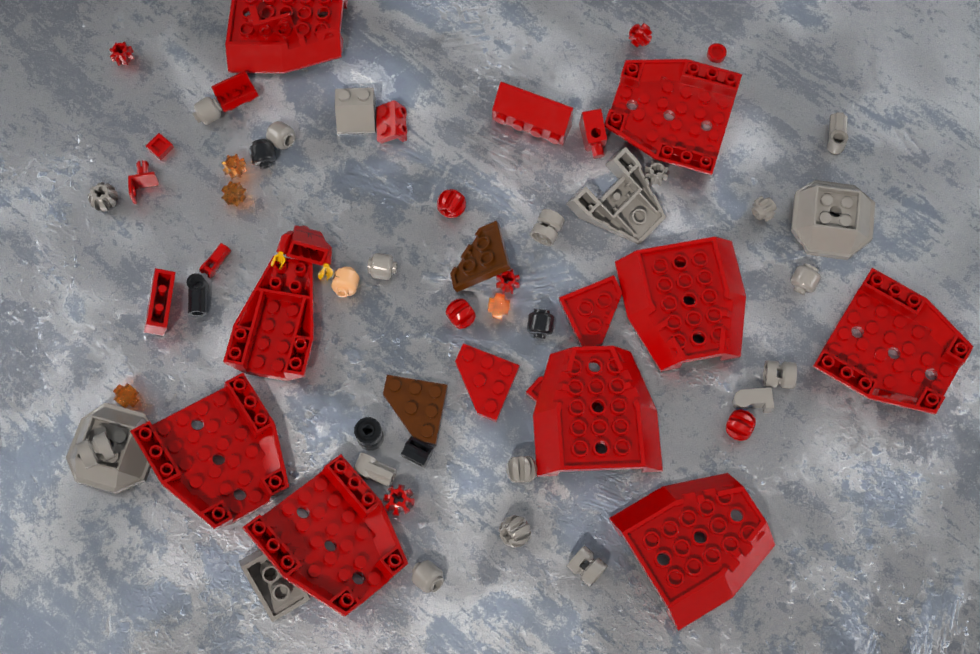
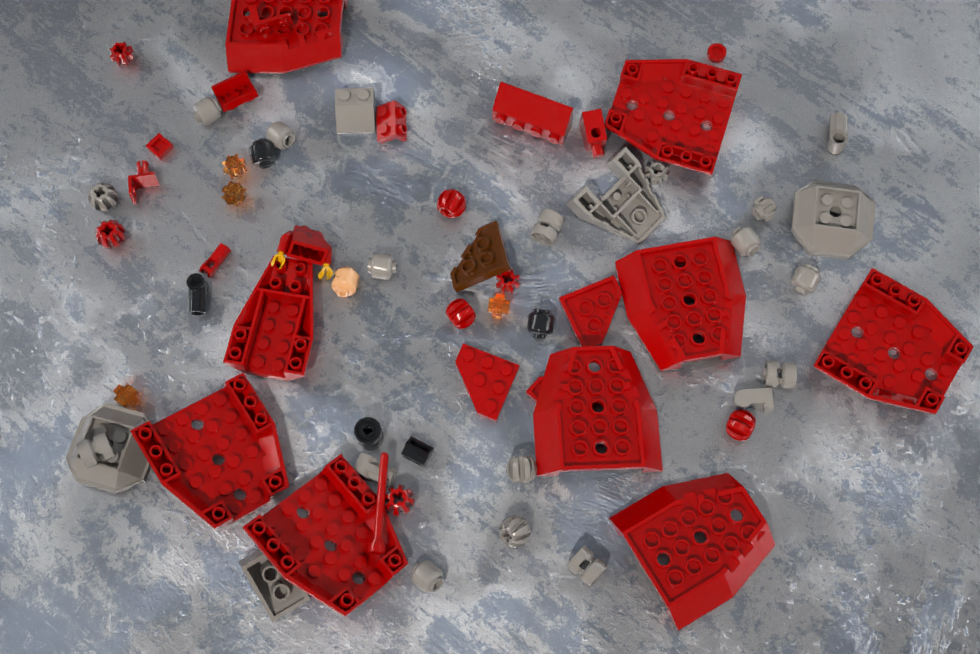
red brick [144,268,176,336] -> none
reddish brown plate [383,375,448,446] -> none
red gear [629,23,652,47] -> none
none -> red piece [95,219,126,249]
none -> red piece [368,452,389,555]
none -> light grey head [731,227,761,257]

